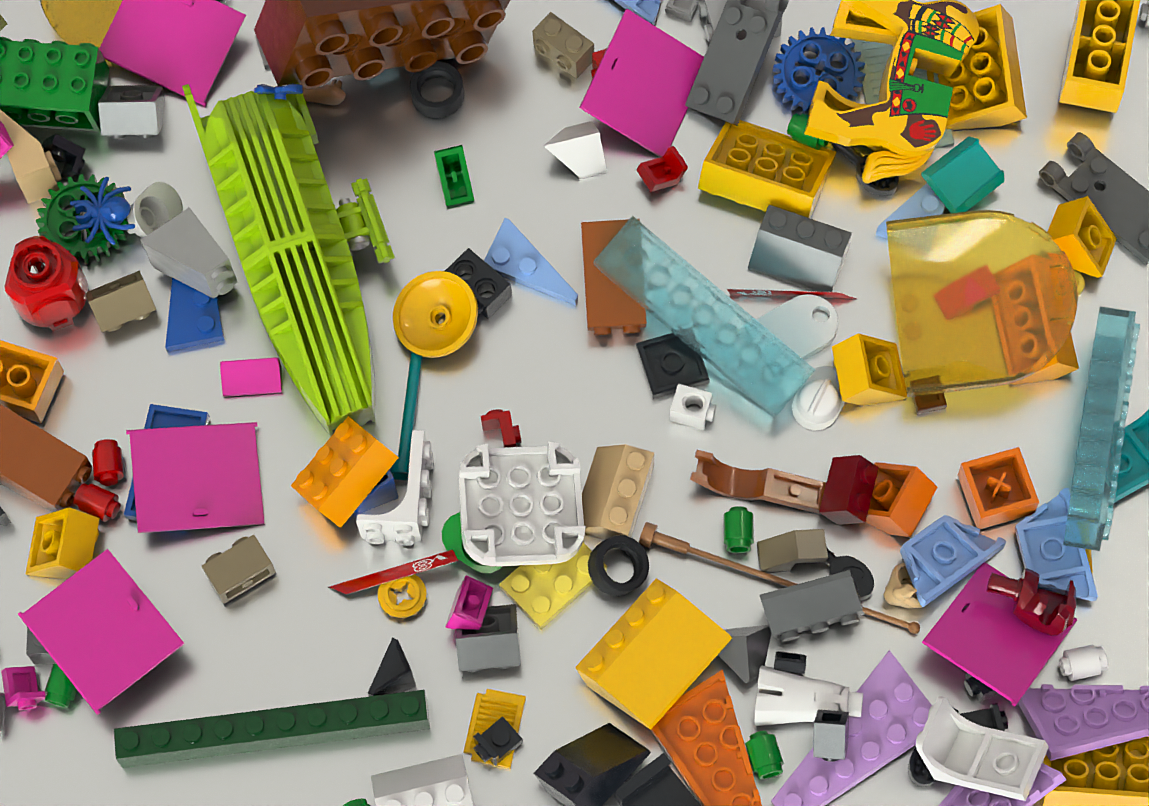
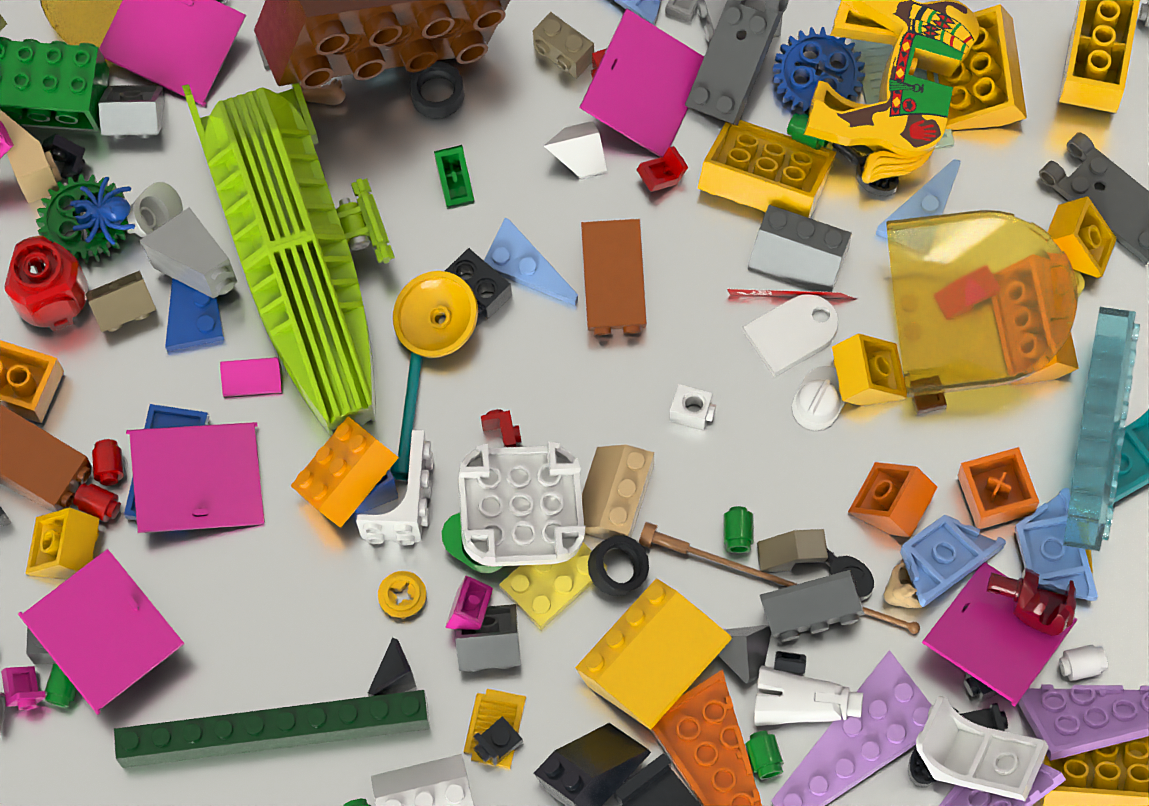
dark tan brick [201,534,276,604] -> none
blue piece [254,83,303,100] -> none
red sticker [328,550,458,594] -> none
clear light blue brick [594,216,815,418] -> none
black tile [636,327,710,399] -> none
dark orange piece [690,450,826,514] -> none
brick [813,710,849,762] -> none
dark red brick [819,455,879,525] -> none
teal slope [921,136,1005,218] -> none

